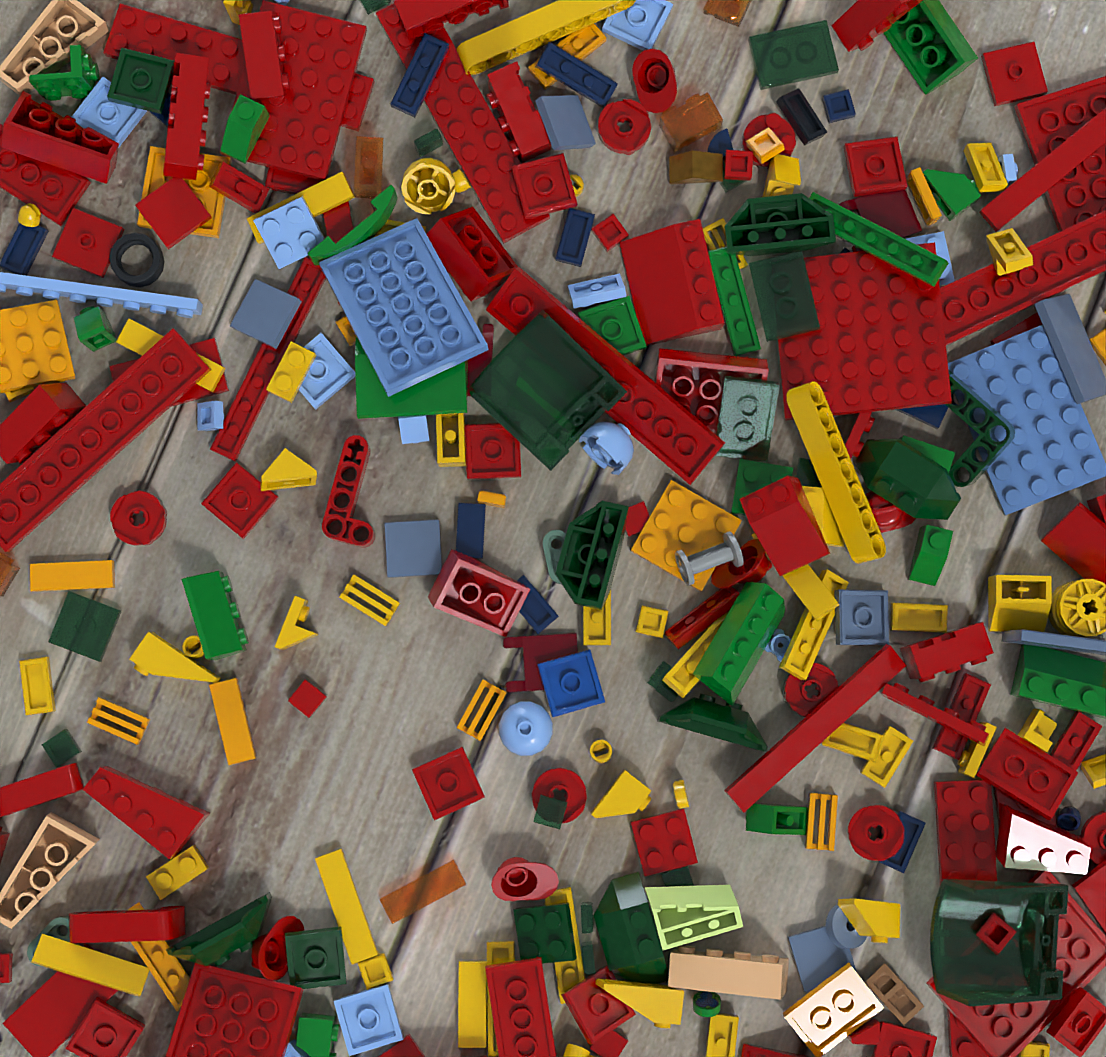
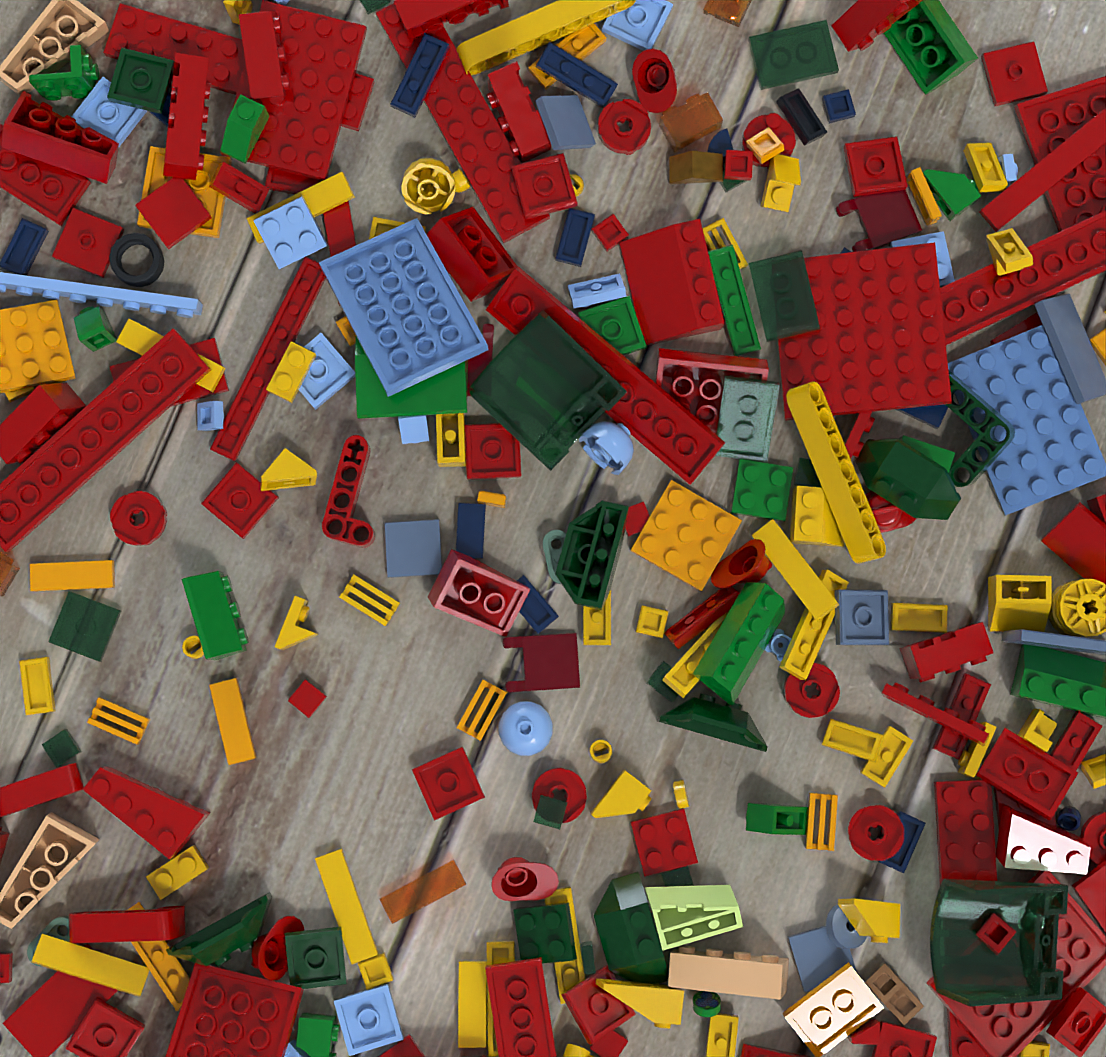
yellow hinge [18,203,41,227] -> none
yellow slope [129,632,221,683] -> none
sand blue tile [230,279,302,349] -> none
green slope [307,185,398,266] -> none
clear orange brick [354,136,384,199] -> none
clear green tile [414,129,443,157] -> none
blue tile [537,649,605,718] -> none
clear green tile [581,902,594,934] -> none
light grey hose [675,531,744,586] -> none
dark green wedge [724,193,836,256] -> none
red tile [724,644,906,813] -> none
red slope [740,476,830,576] -> none
green plate [809,192,949,287] -> none
green slope [908,524,953,586] -> none

